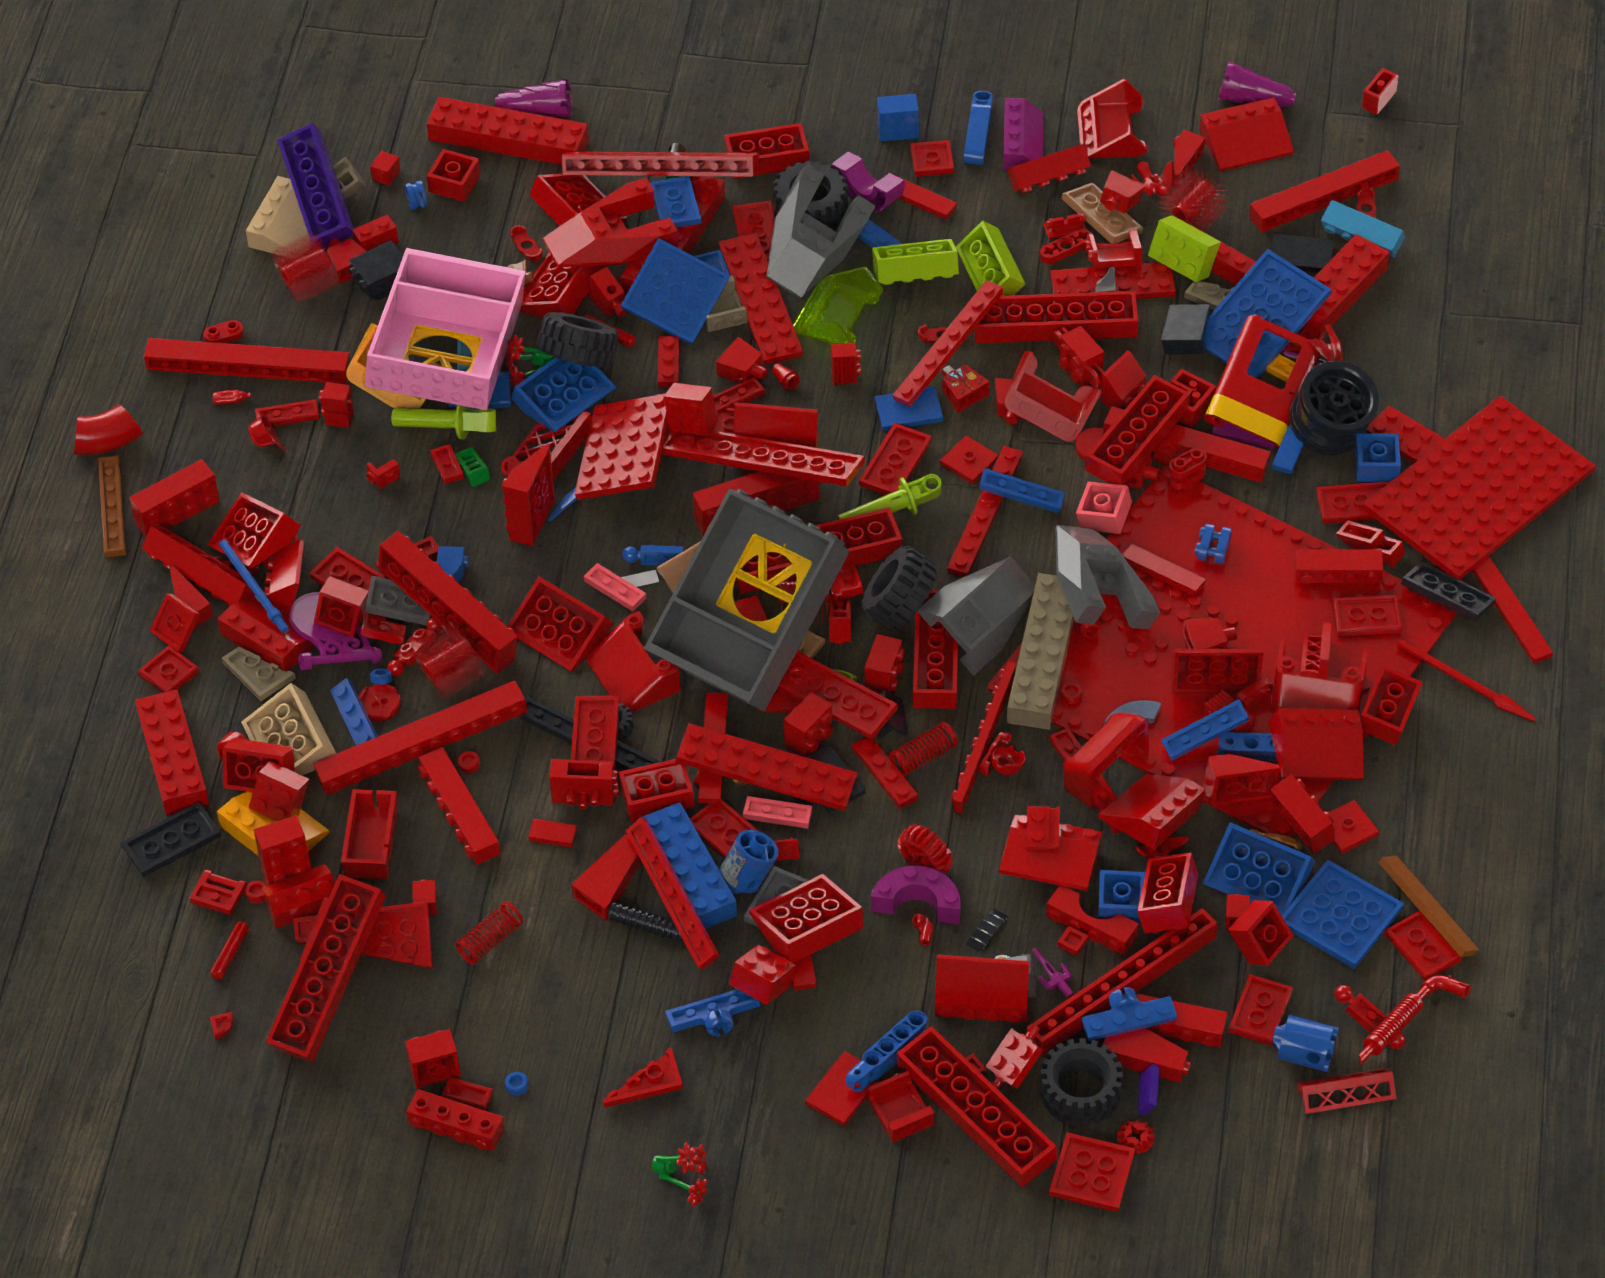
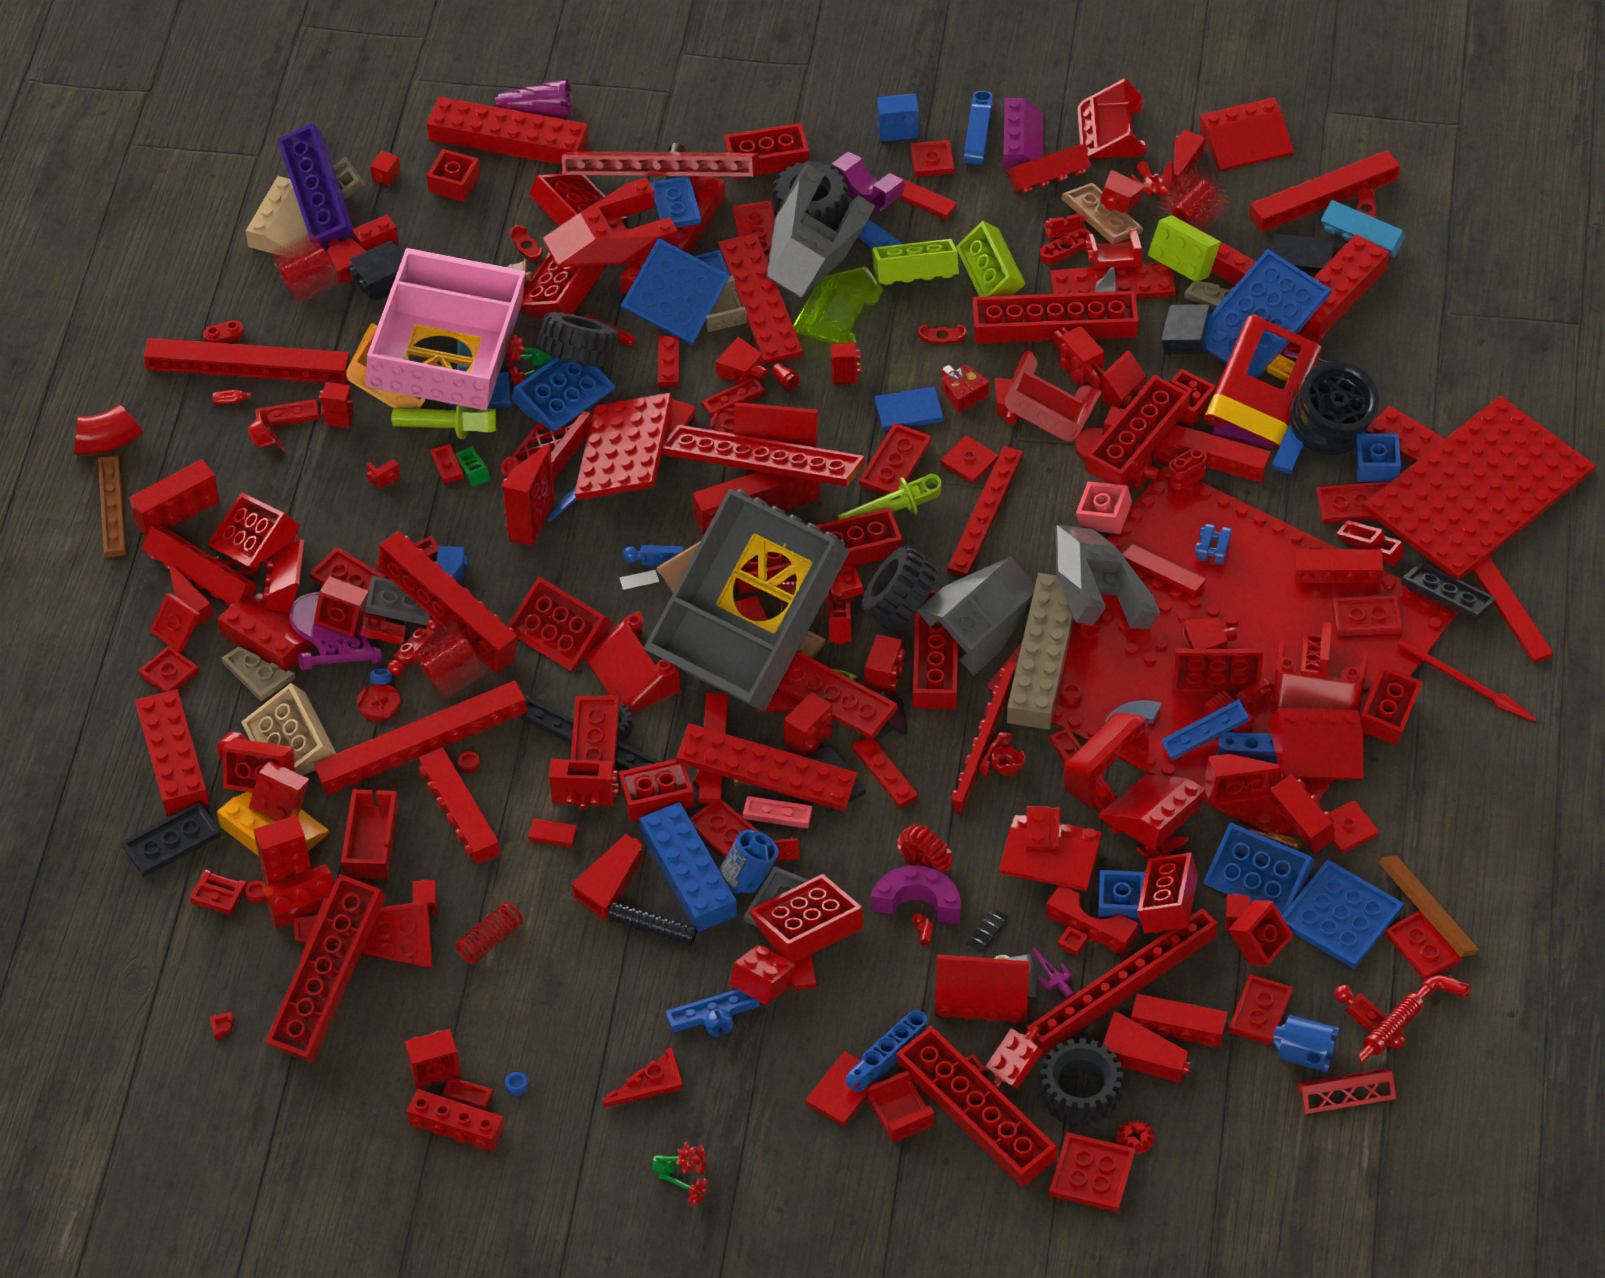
red axle [210,921,249,980] -> none
blue bar [219,540,289,633] -> none
blue plate [330,678,378,746] -> none
blue wheel [405,180,427,211] -> none
coral plate [584,563,647,612] -> none
red torso [588,267,627,317] -> none
red plate [625,817,719,970] -> none
red brick [664,383,717,436] -> none
red piece [889,722,958,777] -> none
red plate [893,280,1004,407] -> none
blue plate [979,468,1065,513] -> none
blue plate [1081,987,1177,1041] -> none
dark purple tile [1137,1064,1160,1116] -> none
magenta cone [1218,61,1296,108] -> none
red animal [1310,324,1344,362] -> none
red brick [1362,68,1399,114] -> none

